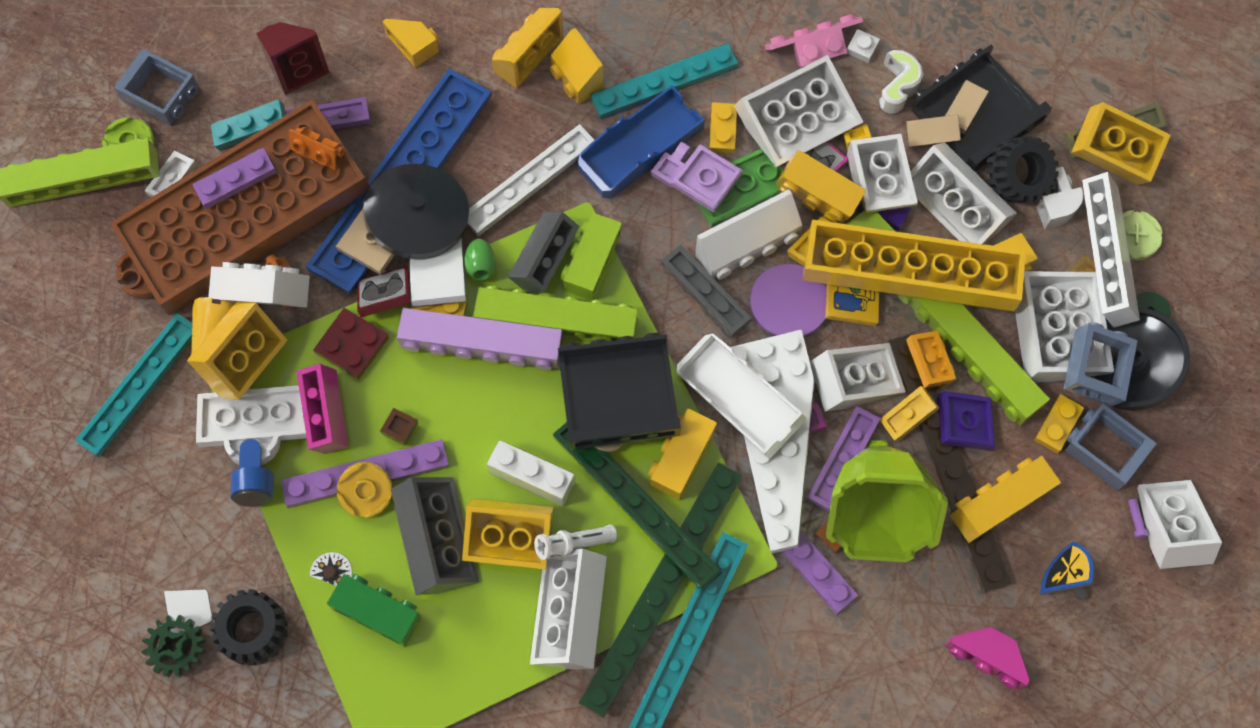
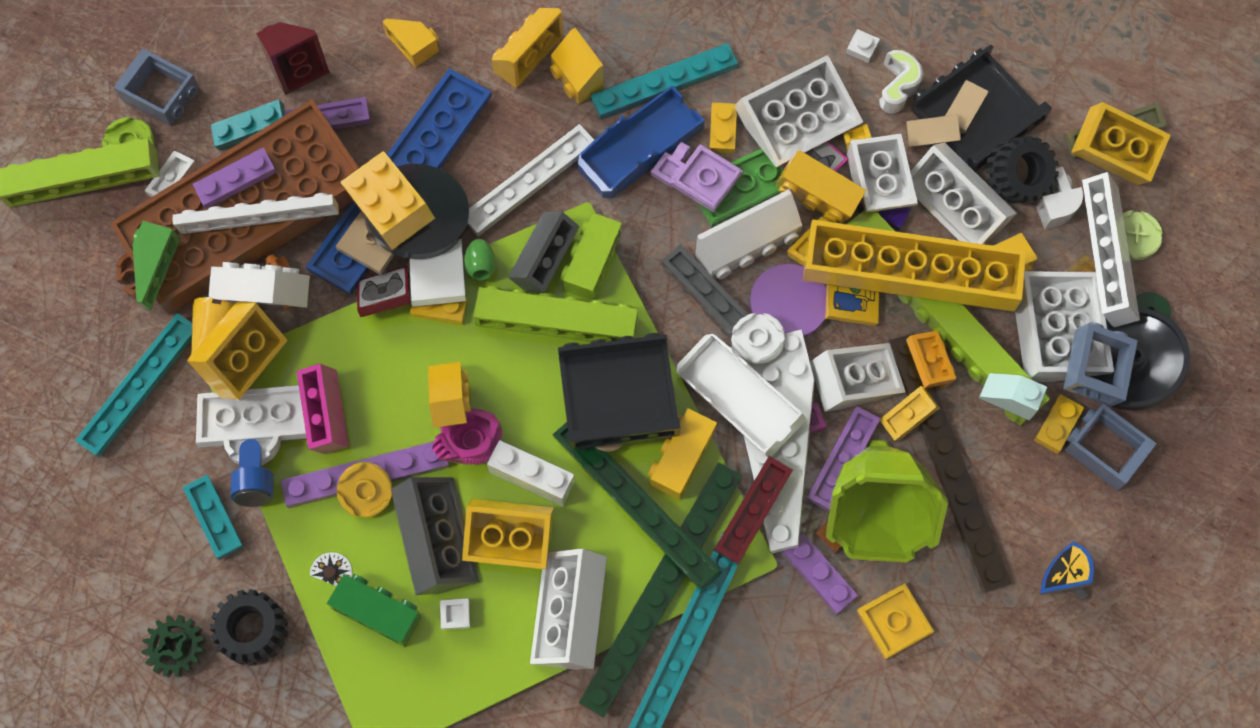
white sticker [164,590,212,633] -> none
orange hinge [289,127,345,170] -> none
dark red plate [313,308,389,380] -> none
reddish brown plate [380,408,418,446] -> none
lavender brick [397,308,563,370] -> none
white pin [535,525,617,560] -> none
bright pink bracket [764,14,864,67] -> none
dark purple tile [938,391,995,451] -> none
dark pink slope [945,627,1030,690] -> none
yellow brick [949,456,1061,543] -> none
medium lavender piece [1128,499,1149,539] -> none
white slope [1137,480,1222,569] -> none
none -> bright green slope [133,221,181,311]
none -> white plate [173,193,339,234]
none -> teal plate [182,474,244,560]
none -> yellow brick [341,151,435,250]
none -> yellow brick [428,361,471,428]
none -> dark pink helmet [432,409,502,465]
none -> white plate [440,598,471,631]
none -> dark red plate [713,456,793,565]
none -> white tile [731,313,785,365]
none -> yellow tile [856,583,934,660]
none -> light aqua slope [979,373,1047,420]

